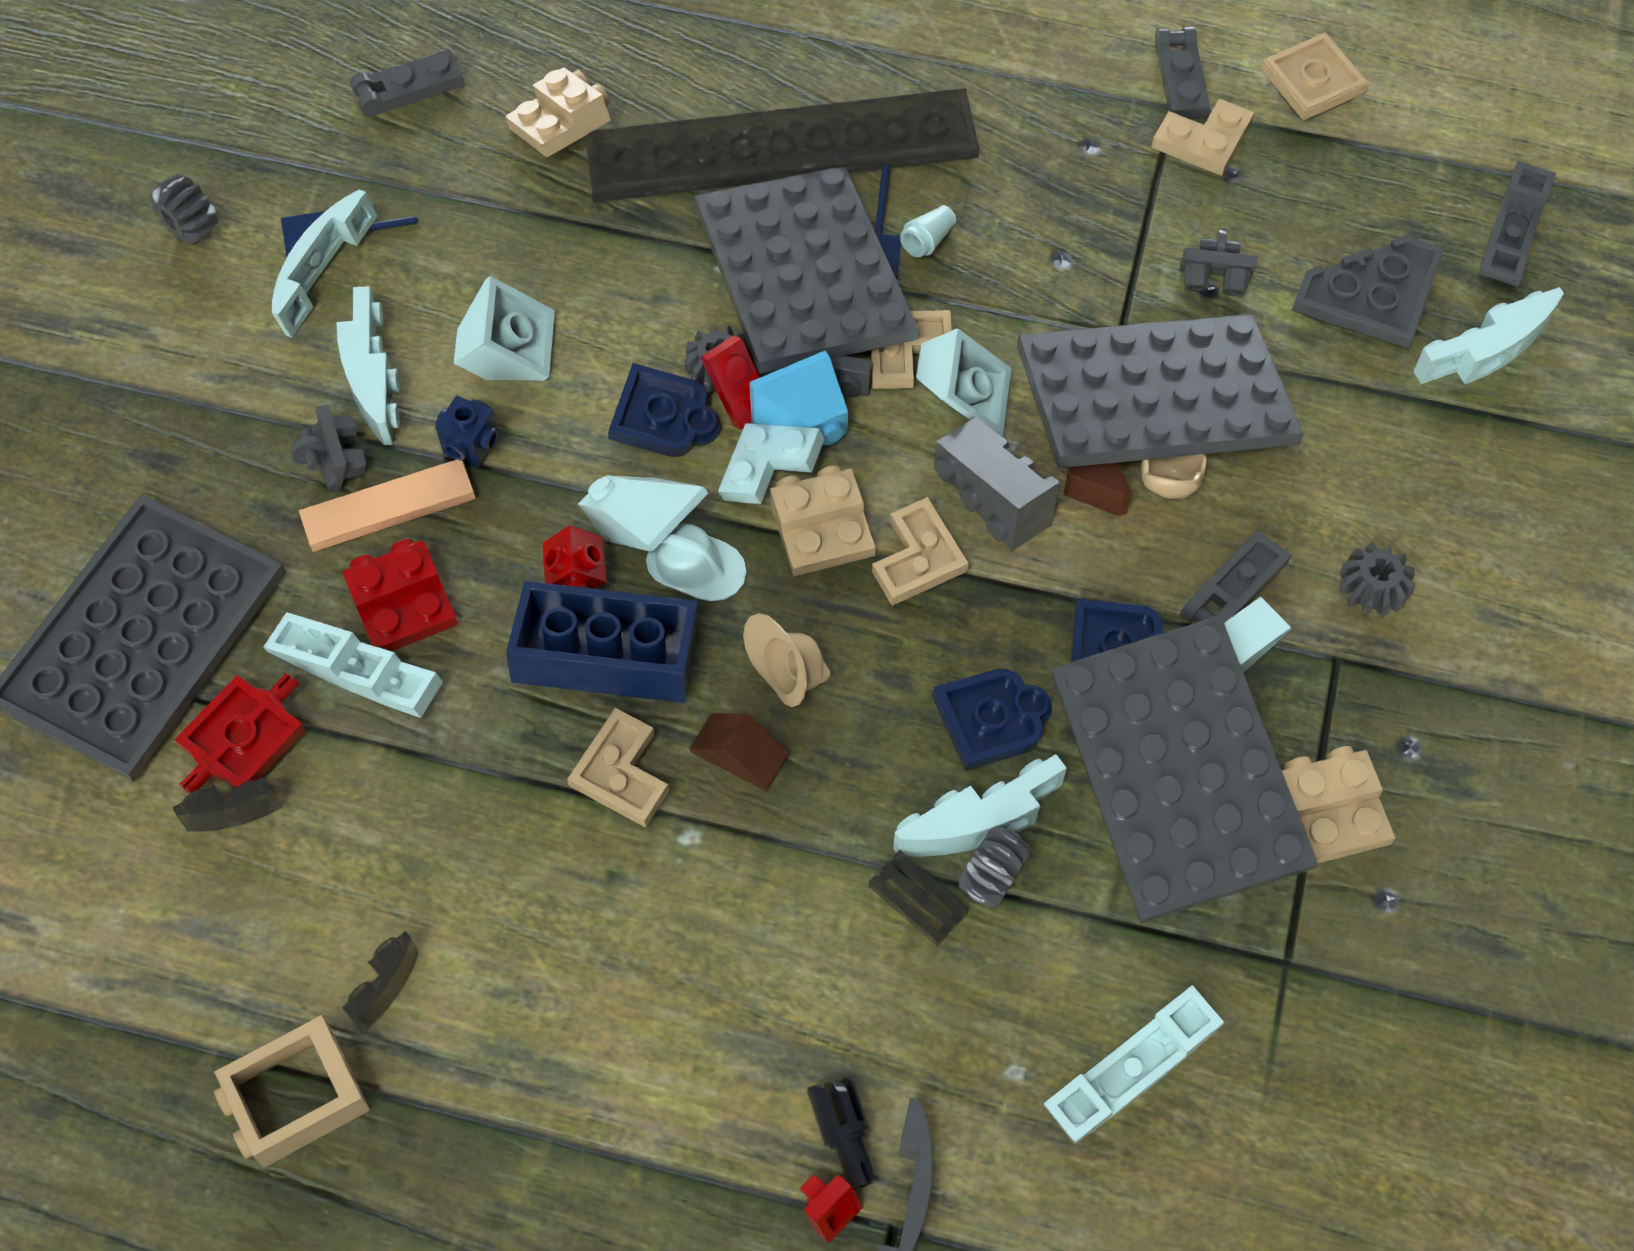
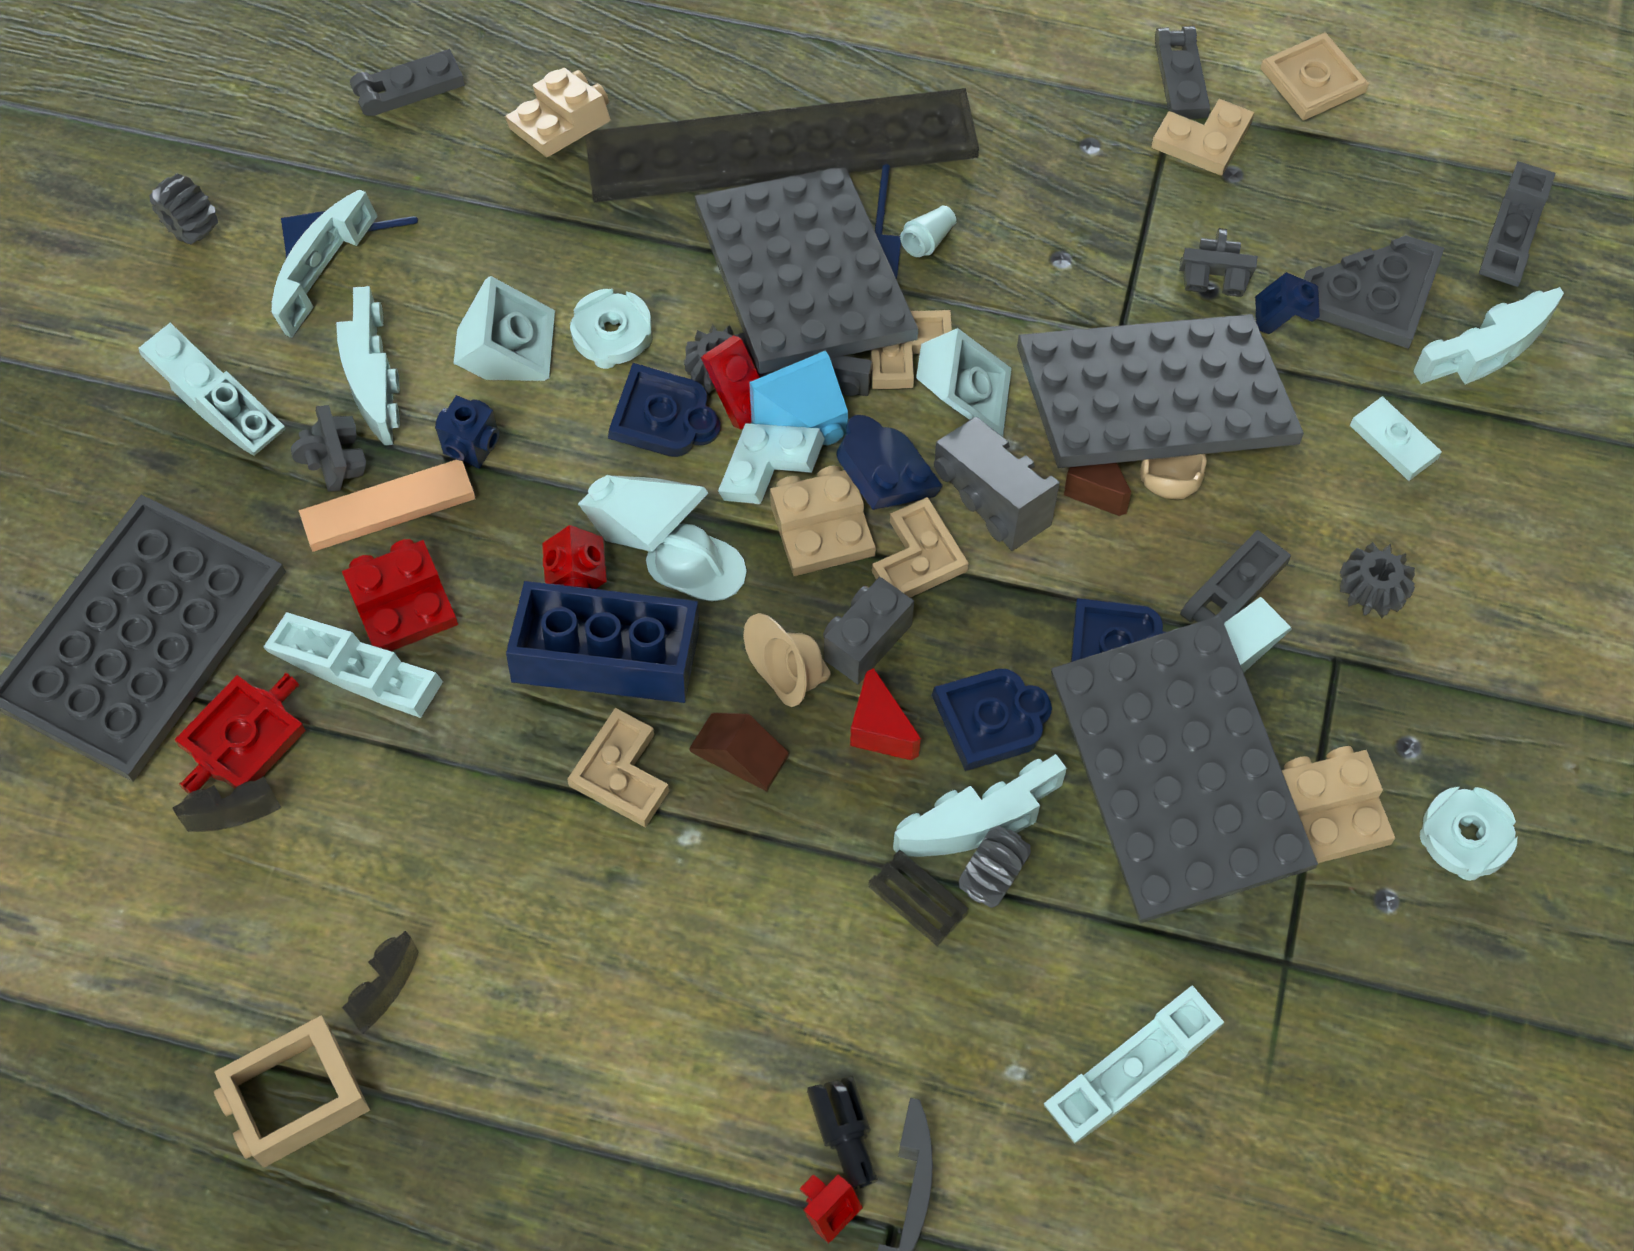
none -> light aqua slope [139,323,285,456]
none -> light aqua plate [570,289,652,369]
none -> dark grey brick [823,576,914,685]
none -> dark blue plate [836,415,943,510]
none -> red slope [850,668,921,760]
none -> dark blue bracket [1255,272,1320,334]
none -> light aqua plate [1350,396,1442,481]
none -> light aqua plate [1419,787,1518,881]

